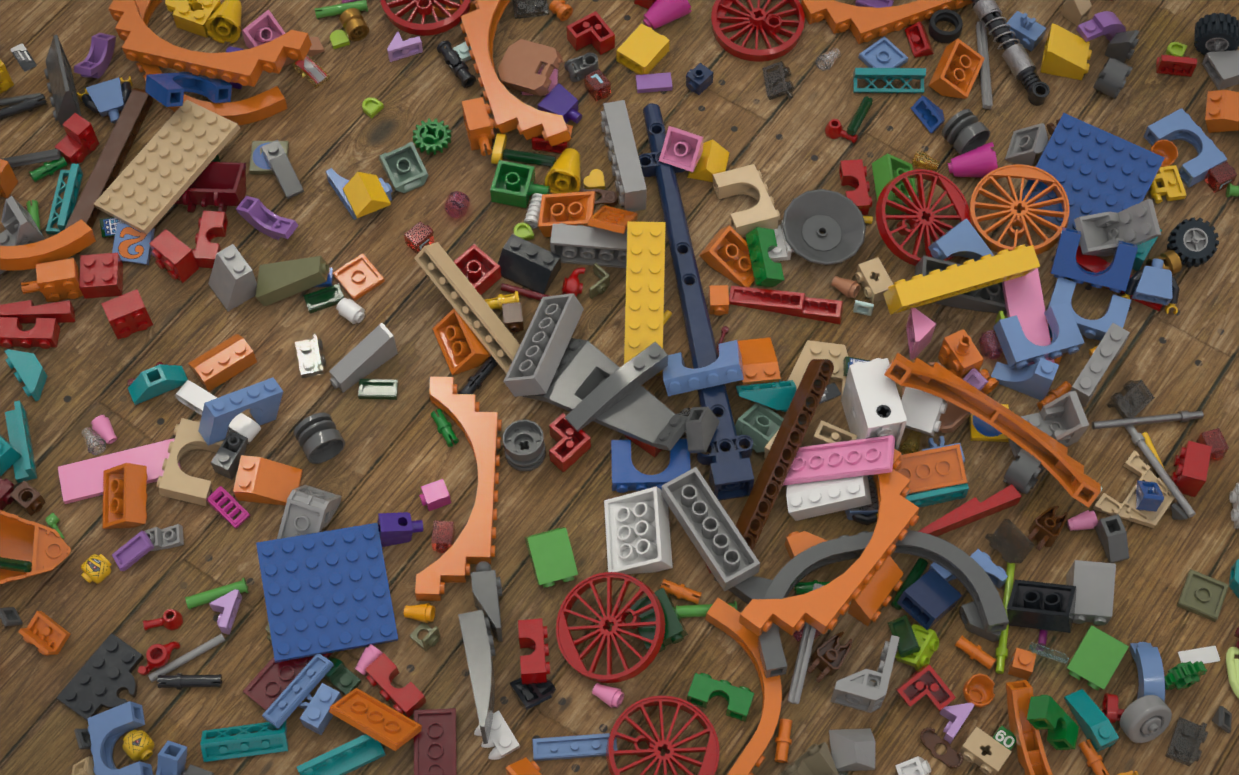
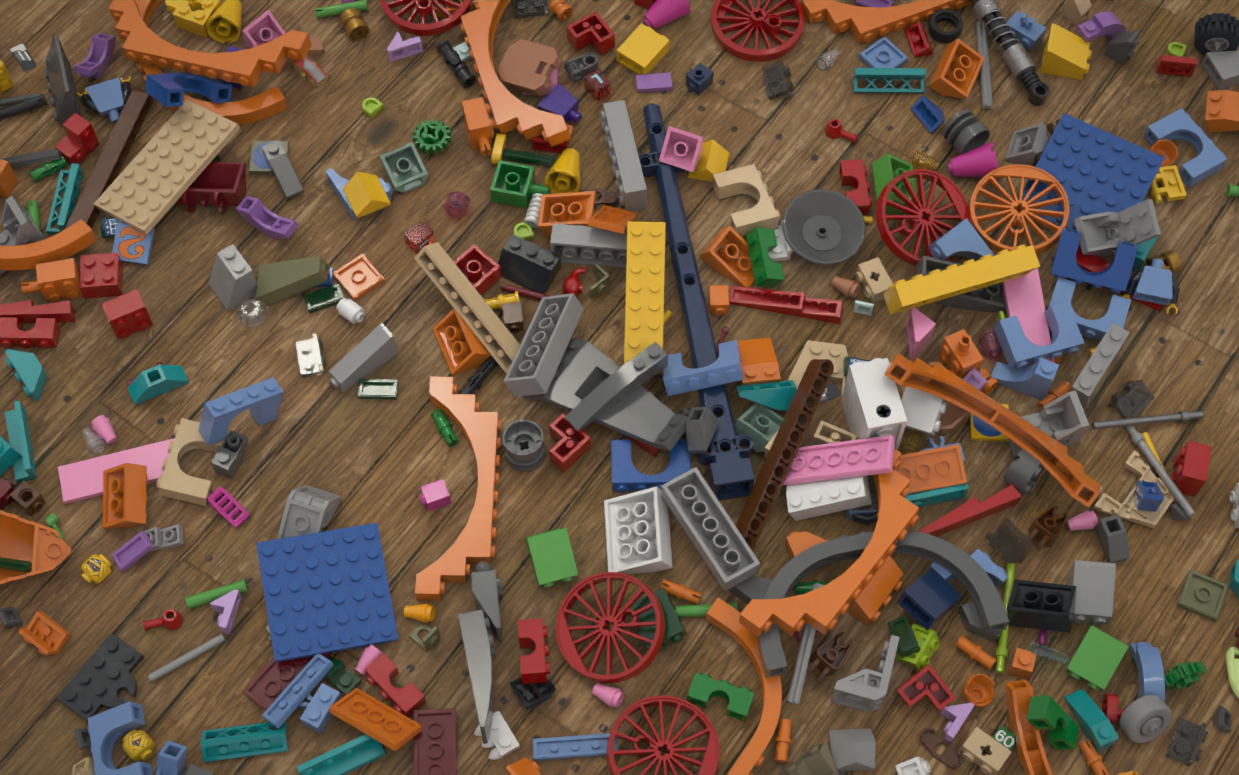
red piece [138,641,180,676] -> none
red brick [149,229,199,283] -> none
black pin [157,673,222,690] -> none
white beam [175,380,261,444] -> none
orange slope [188,334,257,392] -> none
arch [192,210,228,268] -> none
orange slope [233,455,303,506] -> none
dark grey wheel [293,413,345,464] -> none
lime tile [330,30,350,49] -> none
dark purple torso [377,512,423,547] -> none
clear red brick [431,520,455,553] -> none
yellow tile [583,169,605,190] -> none
dark green axle [846,96,873,136] -> none
dark green axle [891,558,928,610] -> none
dark grey brick [1093,57,1133,99] -> none
black wheel [1167,217,1219,268] -> none
white sticker [1178,646,1220,664] -> none
clear red brick [1196,428,1229,461] -> none
clear red brick [1204,161,1238,193] -> none
none -> clear gear [236,297,268,329]

